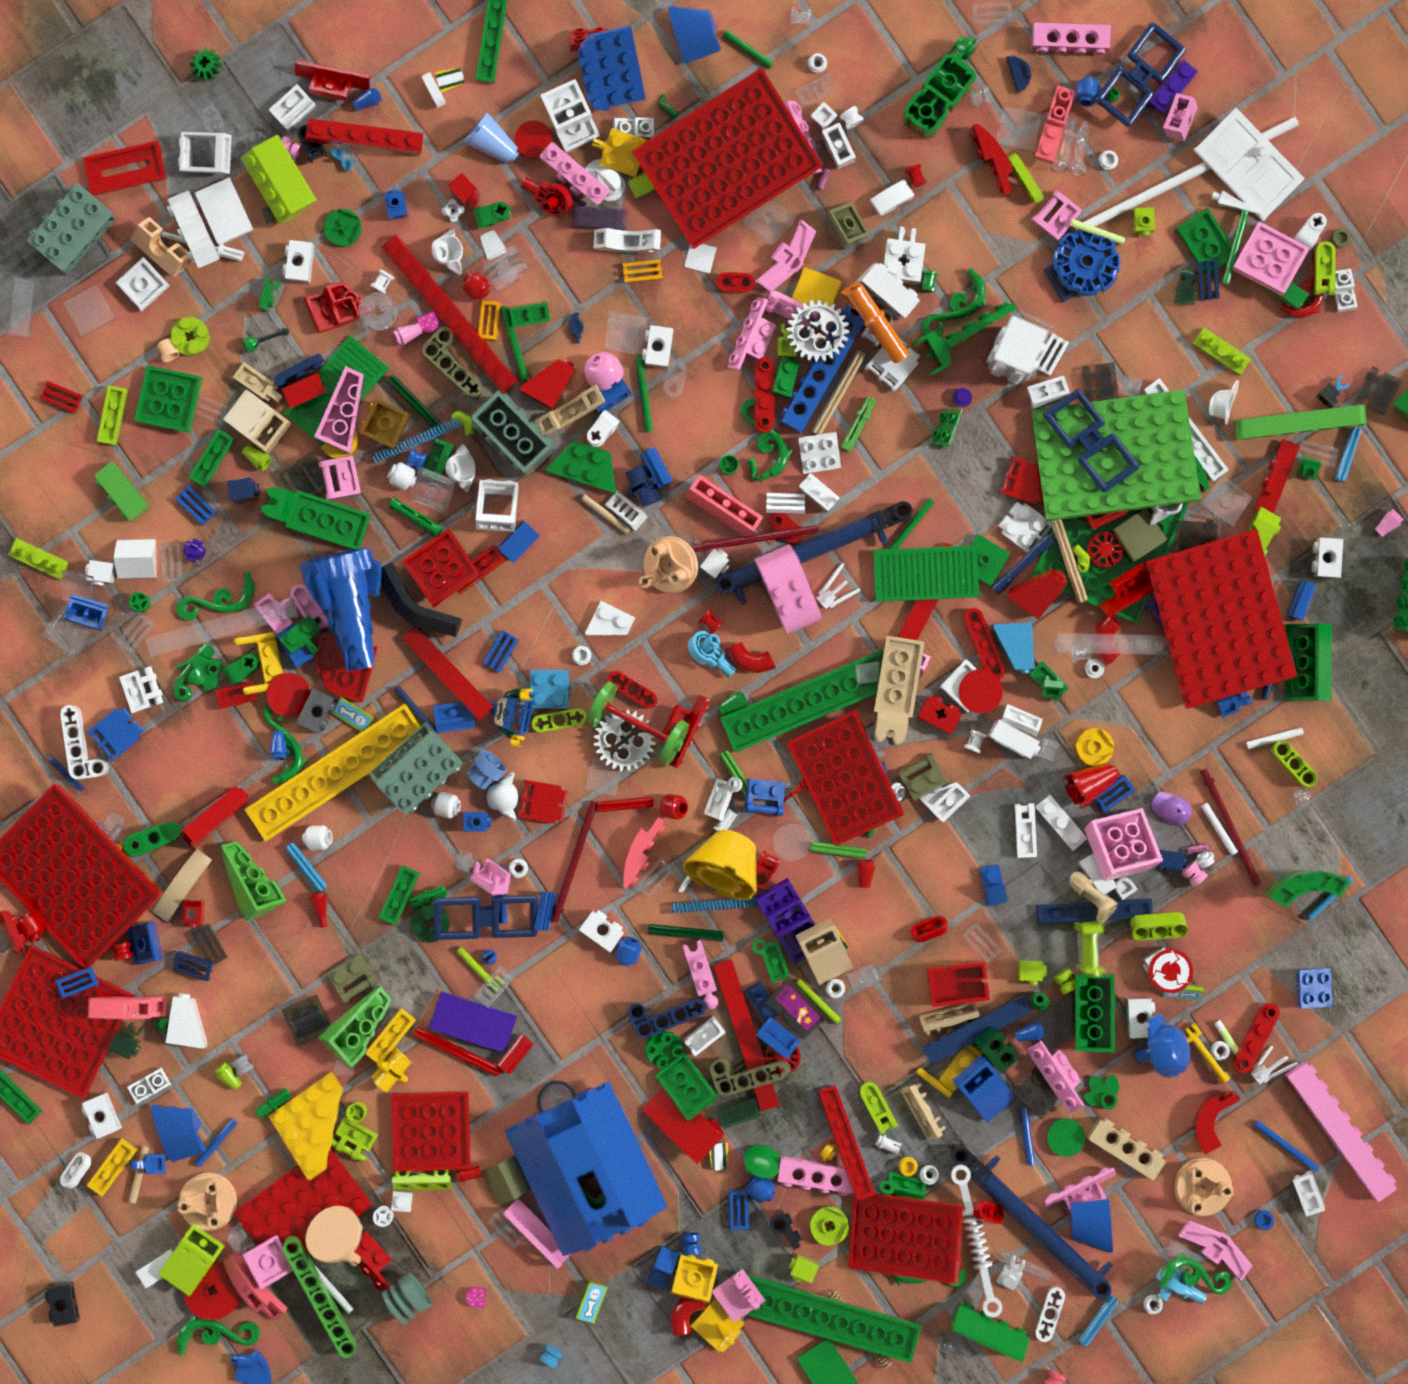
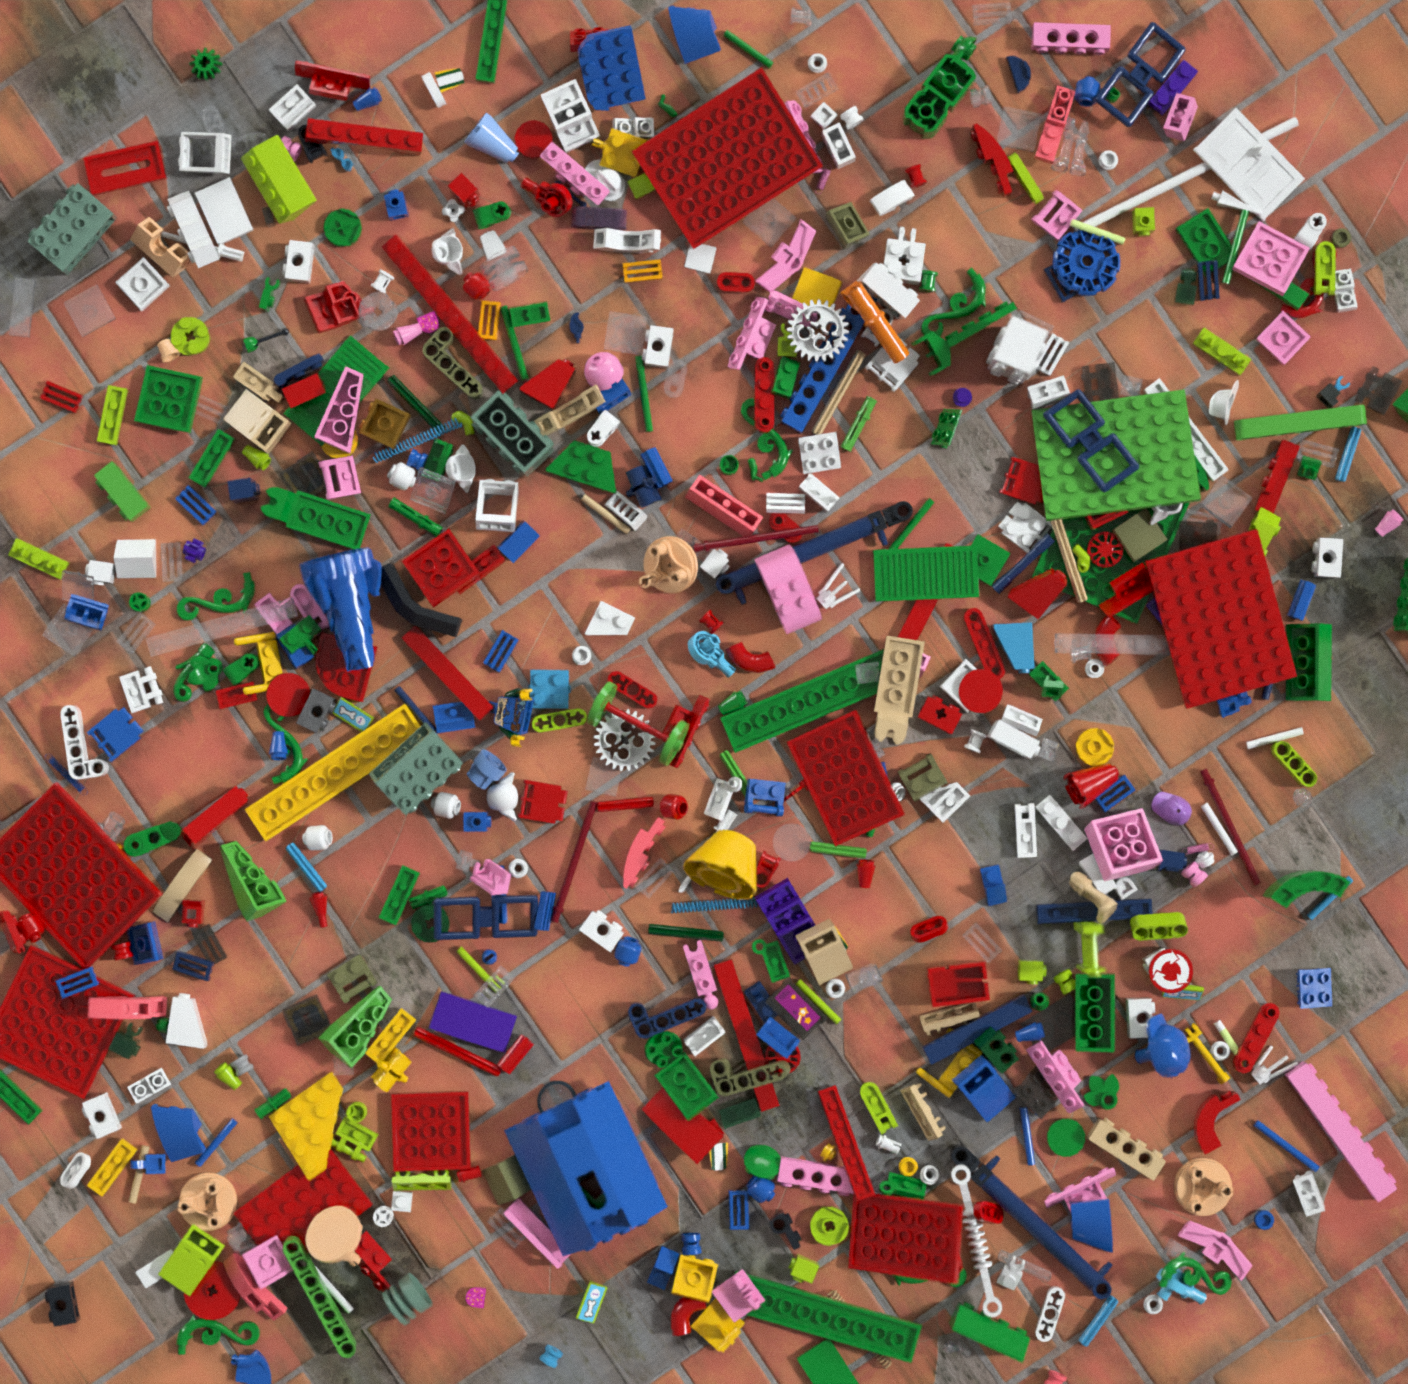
none -> bright pink plate [1256,311,1311,366]

